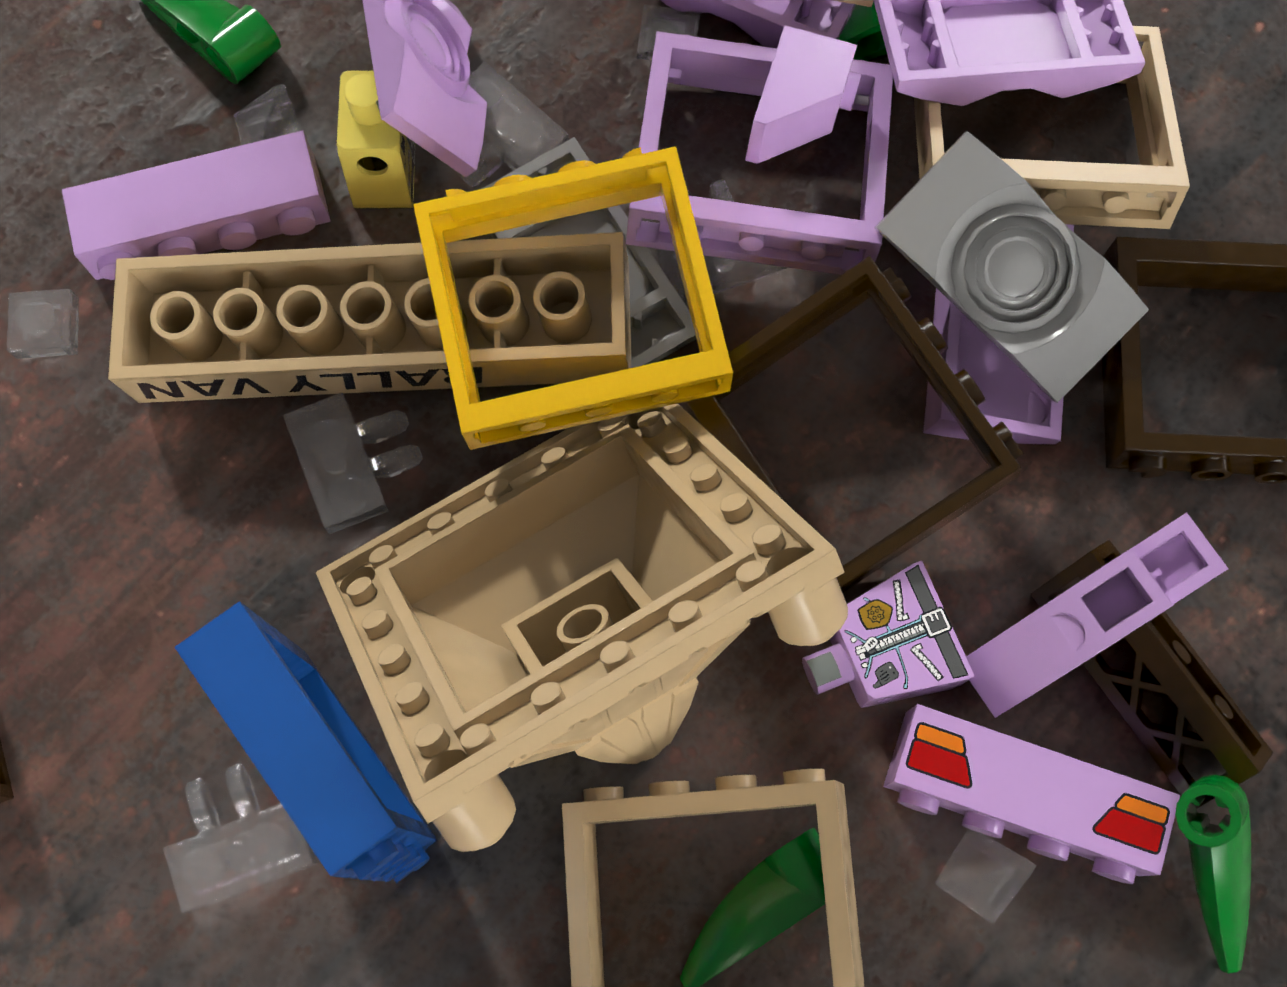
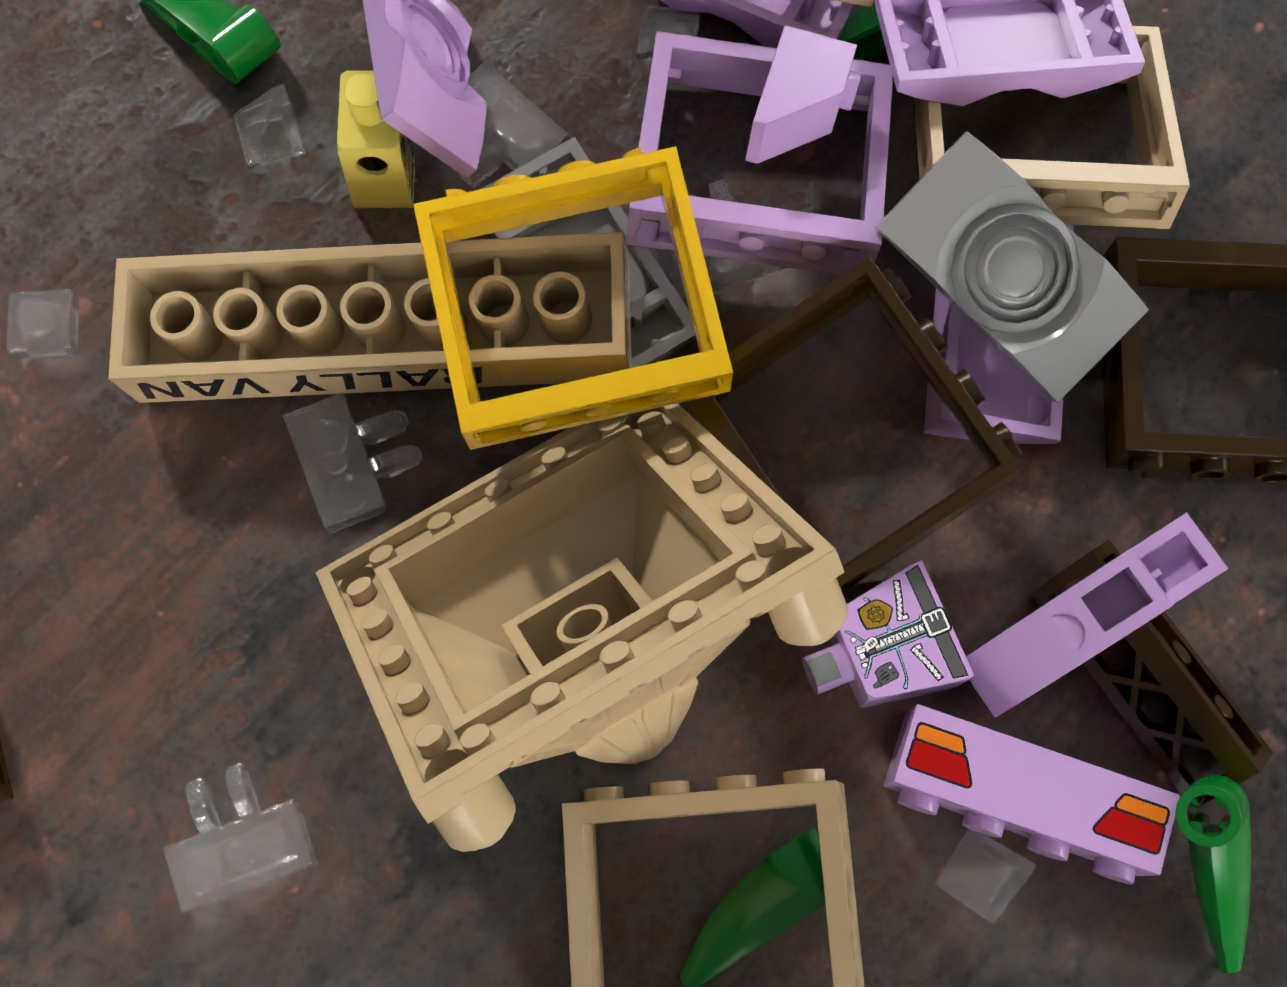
lavender brick [62,130,331,280] -> none
blue window [174,601,437,884] -> none

